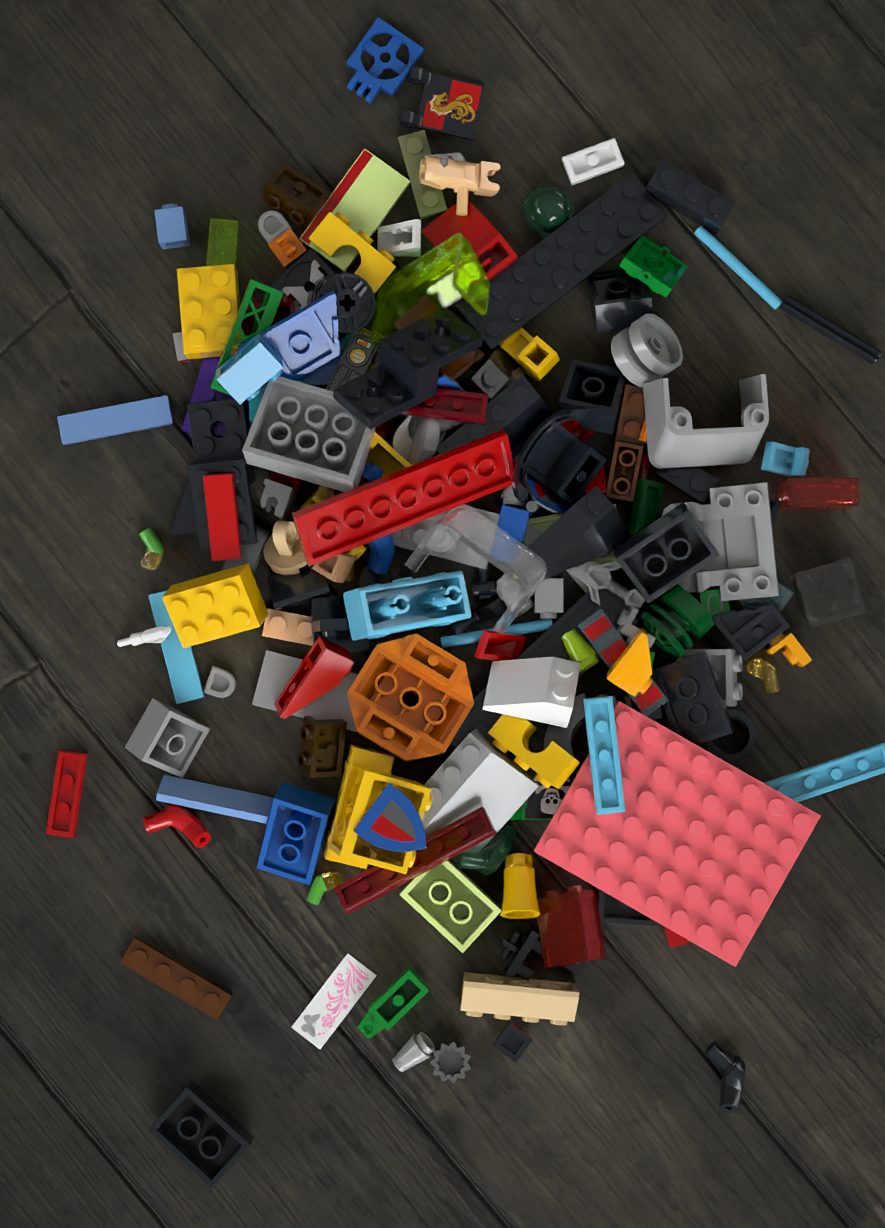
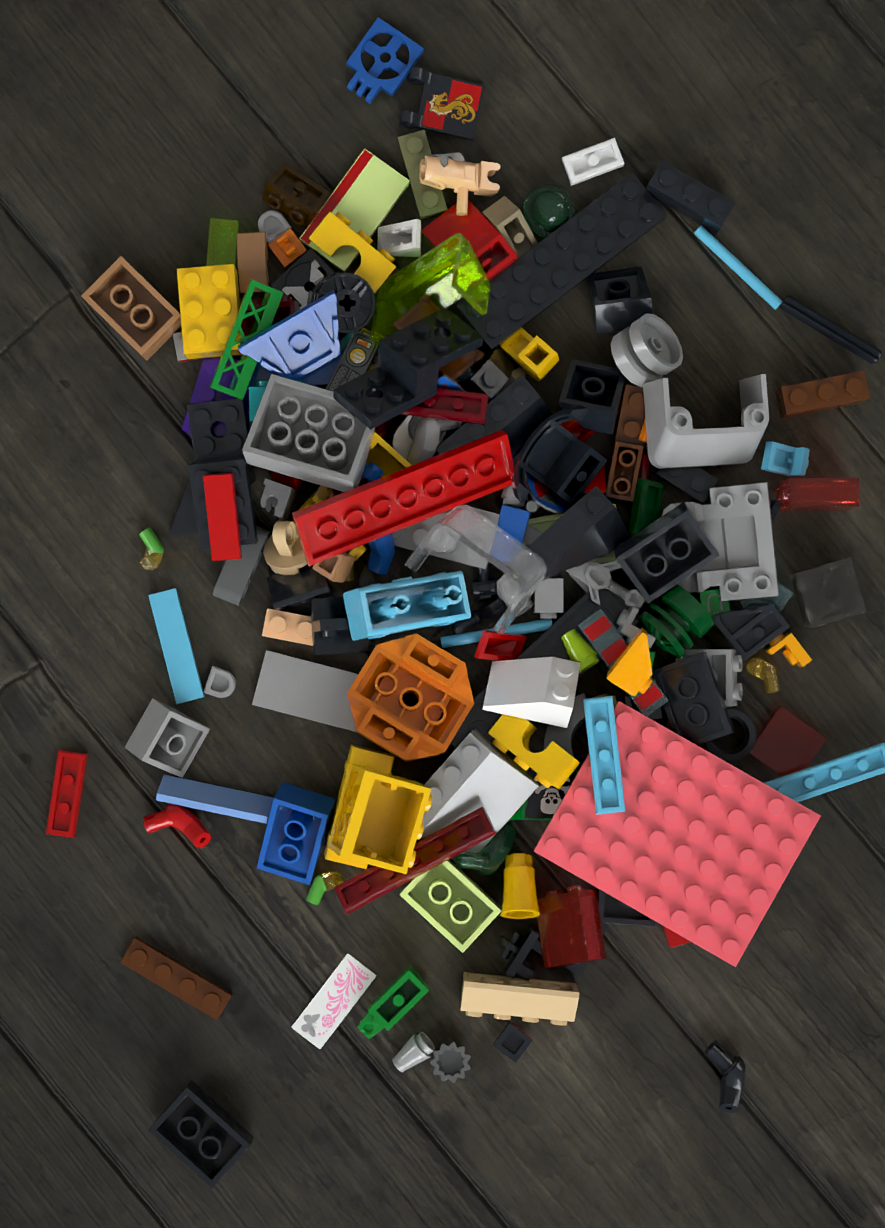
medium blue tile [57,395,174,445] -> none
white hand [117,626,171,647] -> none
medium blue brick [154,204,190,249] -> none
yellow brick [162,563,269,648] -> none
brick [216,334,283,404] -> none
red slope [274,636,354,719] -> none
dark brown bracket [297,716,347,778] -> none
blue shield [354,783,427,852] -> none
green plate [619,235,688,297] -> none
none -> medium nougat brick [81,256,181,361]
none -> medium nougat slope [237,231,270,293]
none -> dark tan slope [482,196,538,259]
none -> clear red tile [749,706,827,776]
none -> reddish brown brick [775,370,870,419]

